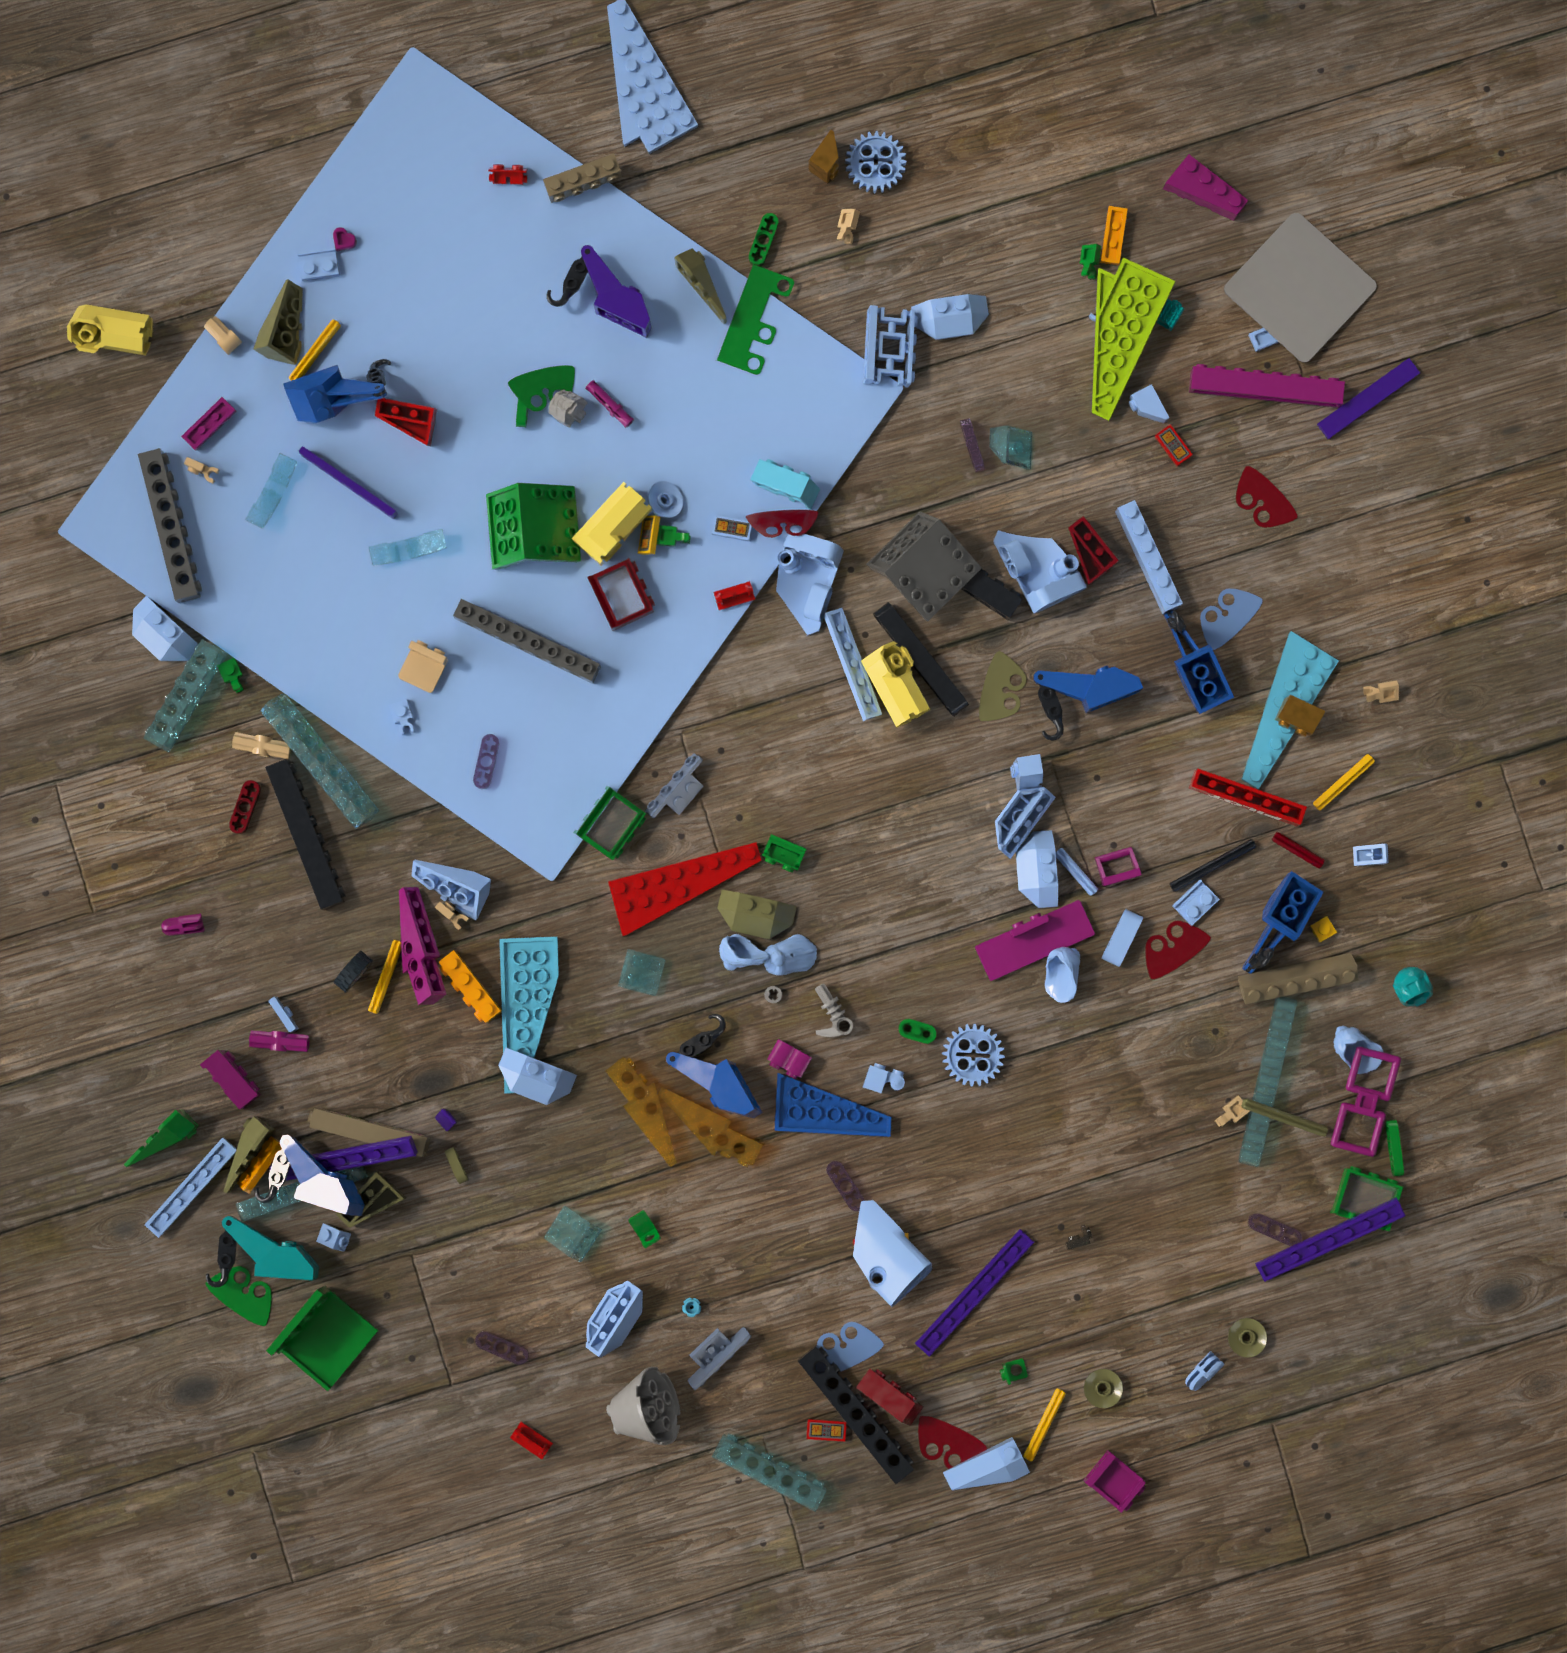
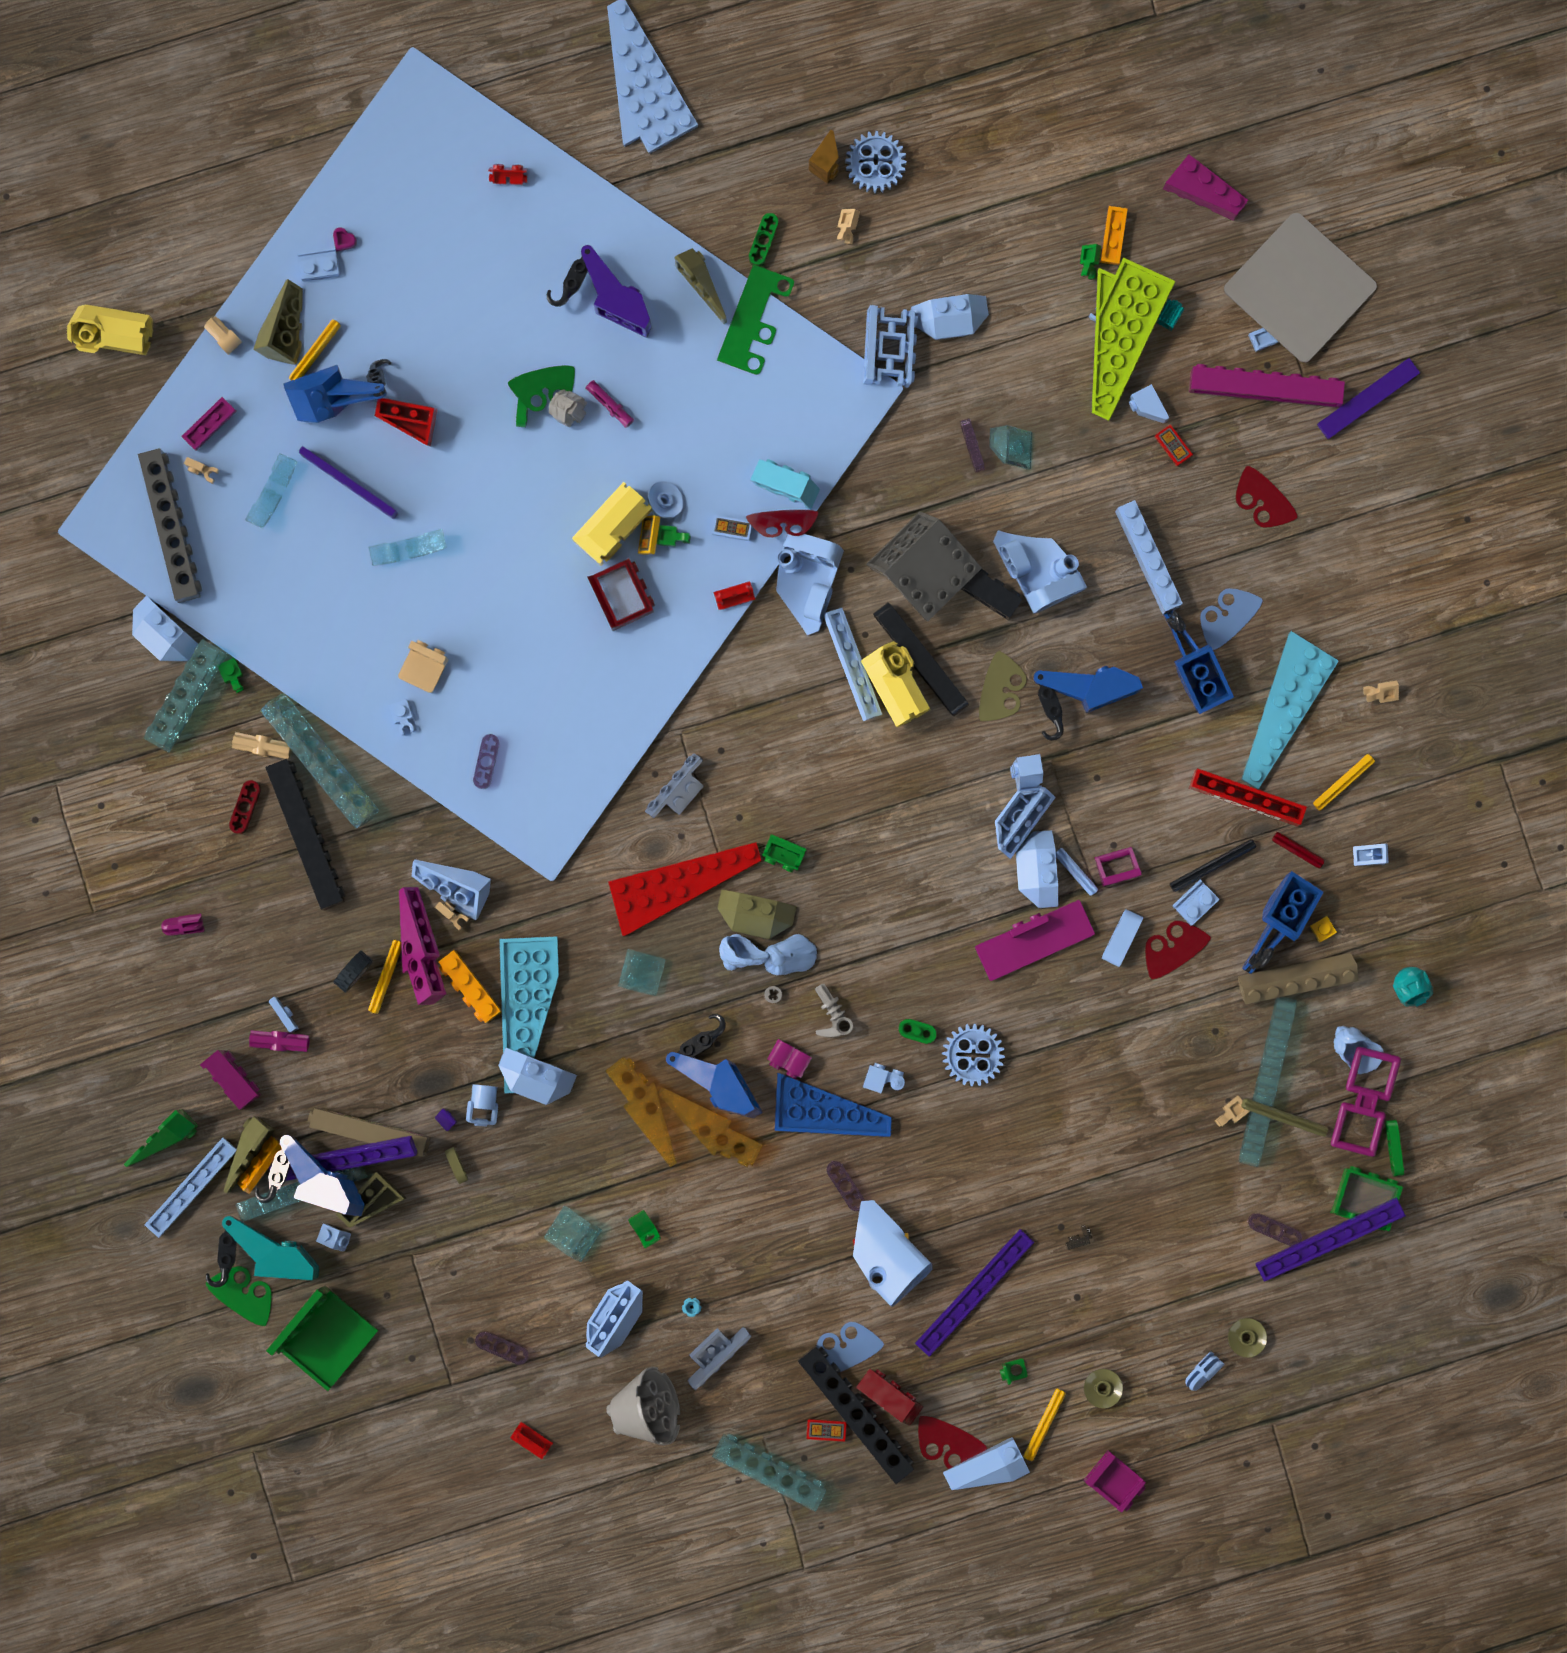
dark grey brick [453,599,601,684] -> none
green bracket [486,483,581,570] -> none
dark tan brick [543,154,622,203] -> none
window [573,786,646,860] -> none
light blue hair [1045,947,1080,1003] -> none
dark red wedge [1068,516,1119,586] -> none
pearl gold slope [1275,695,1325,737] -> none
none -> light blue piece [466,1084,498,1127]

